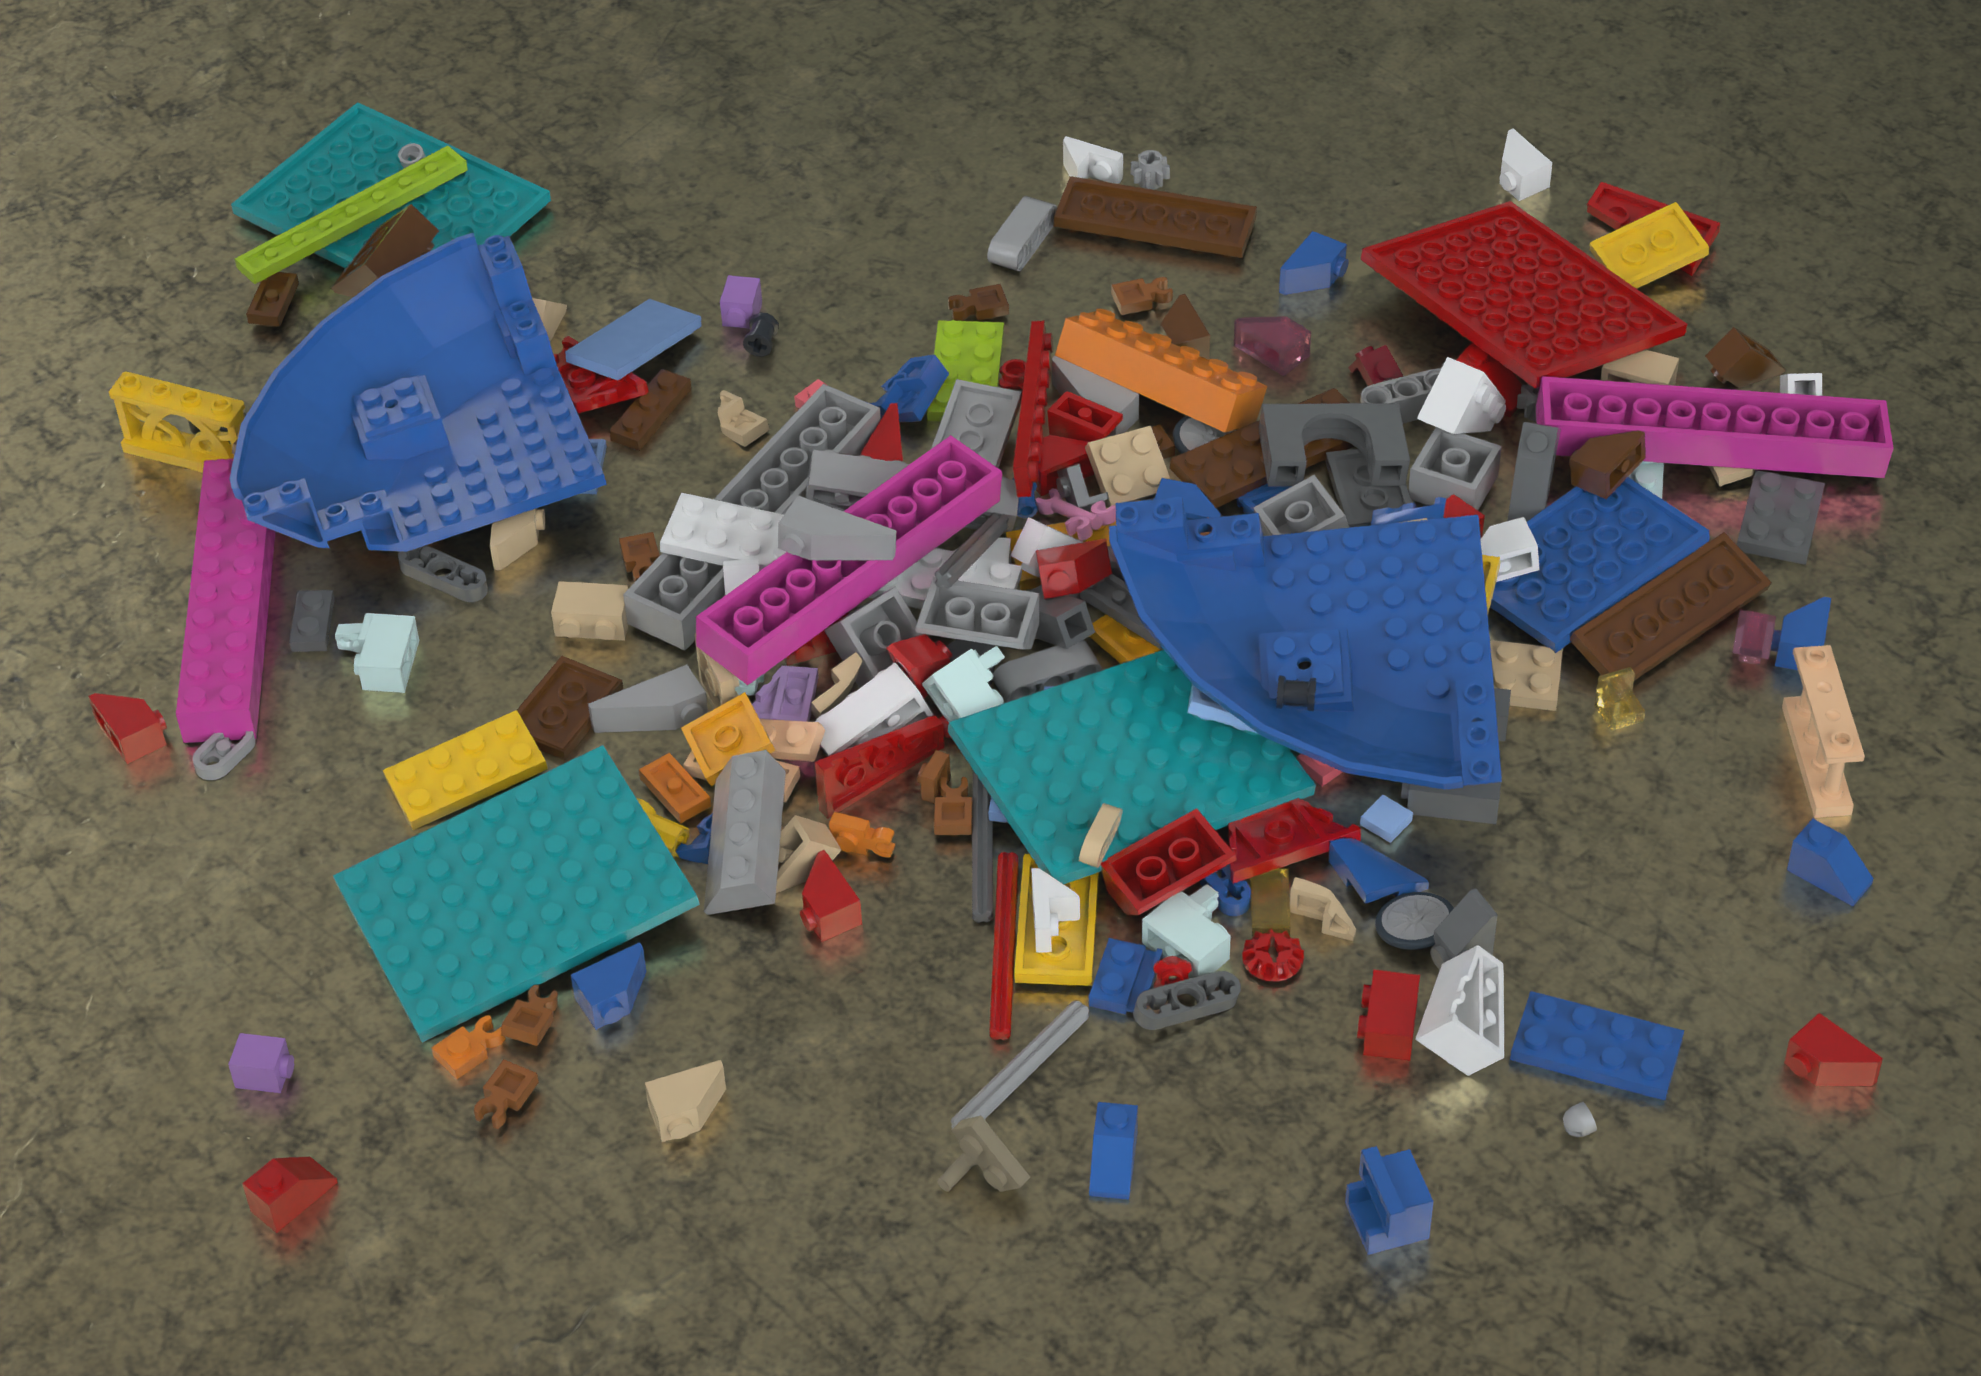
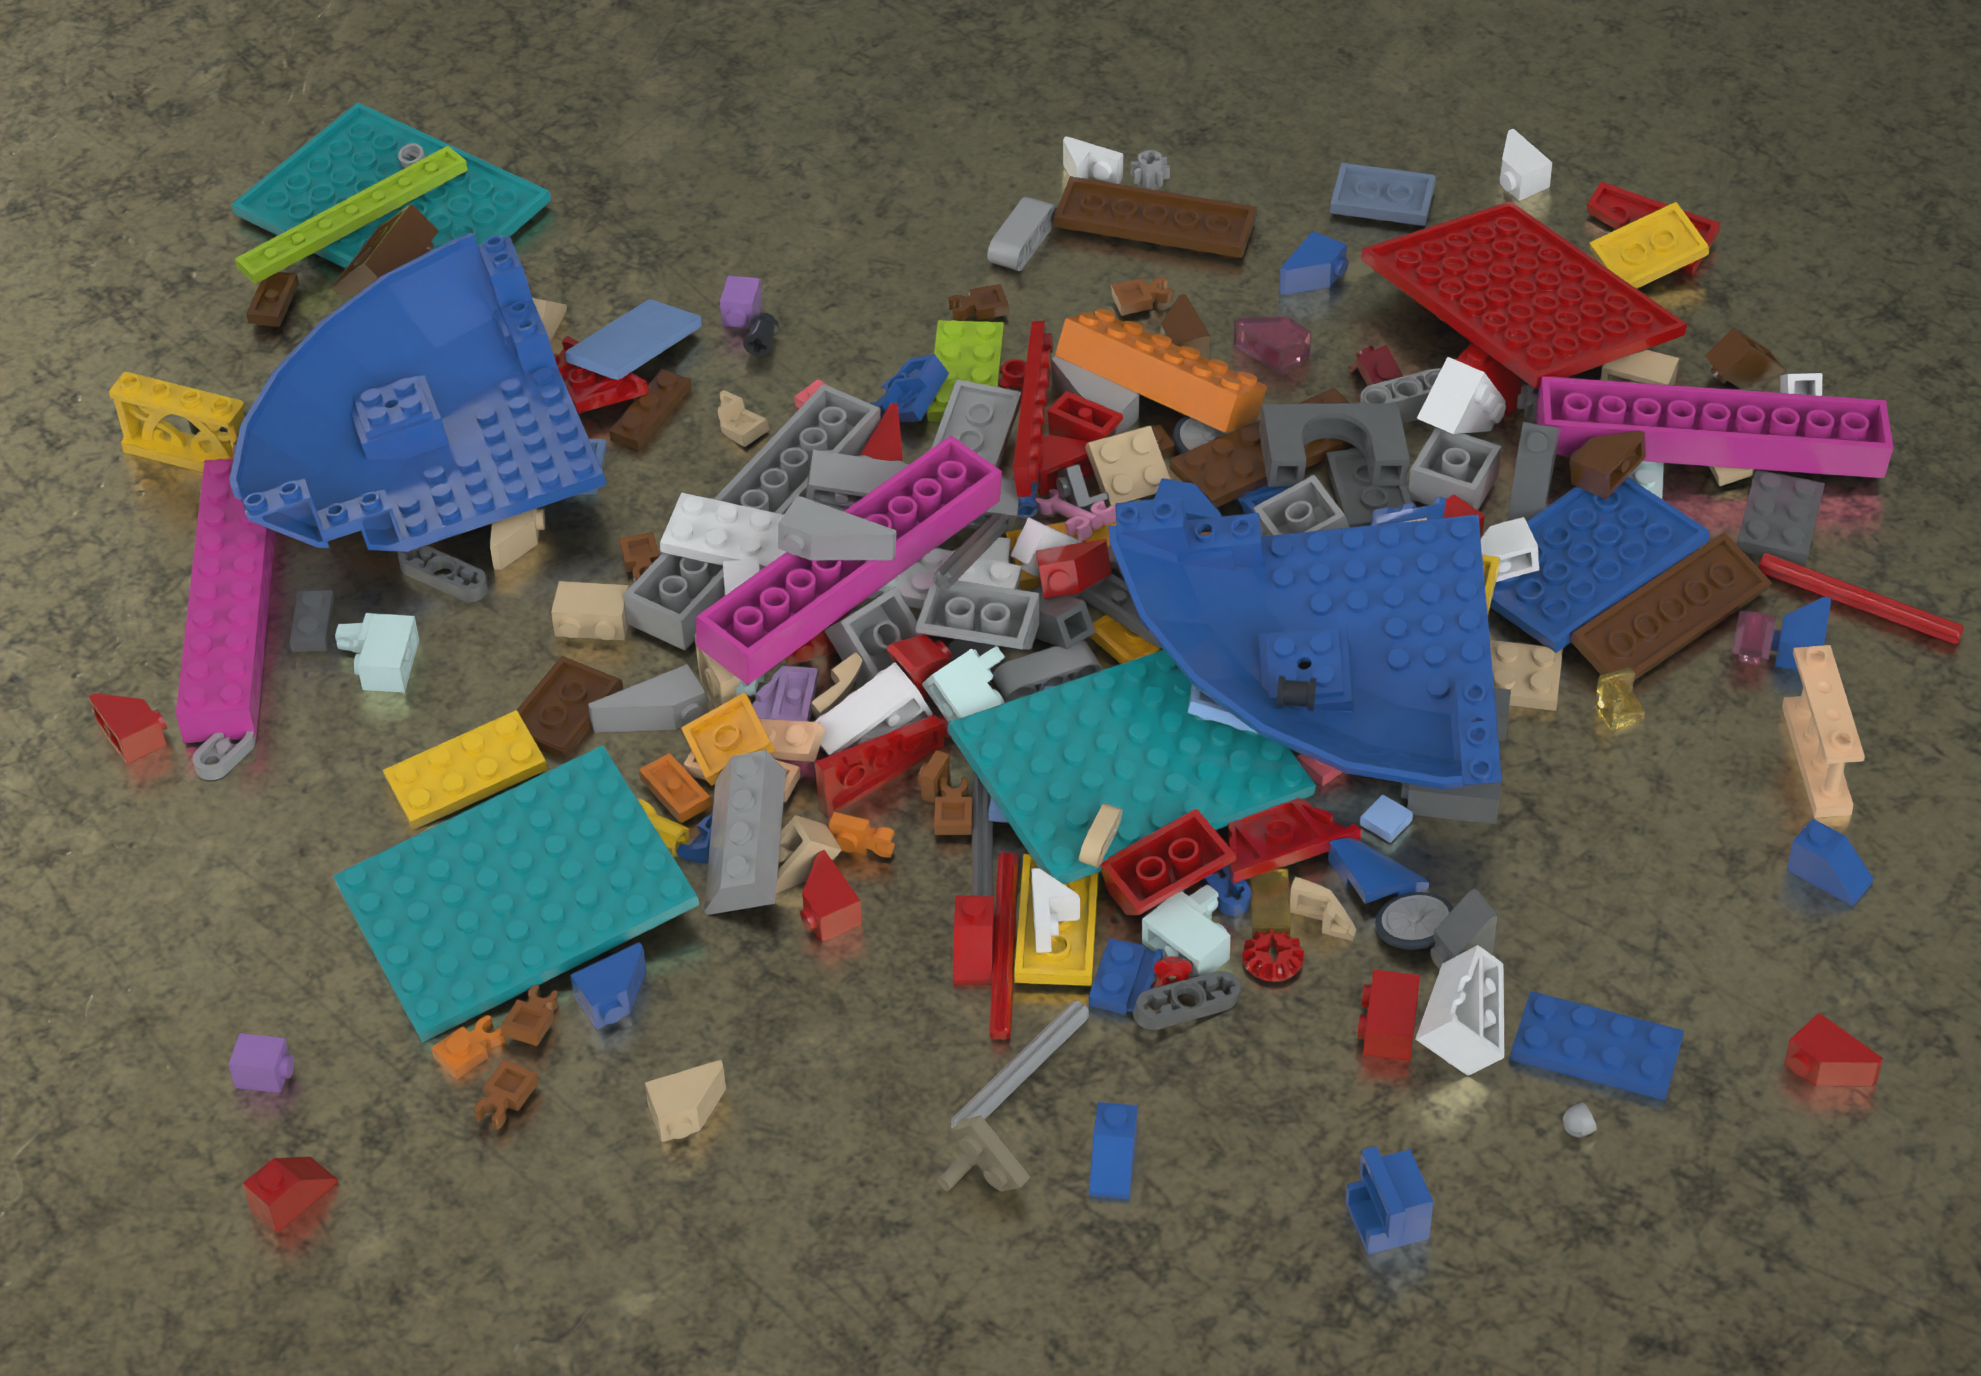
none -> red slope [953,895,995,985]
none -> sand blue plate [1330,163,1436,226]
none -> red axle [1758,553,1964,645]

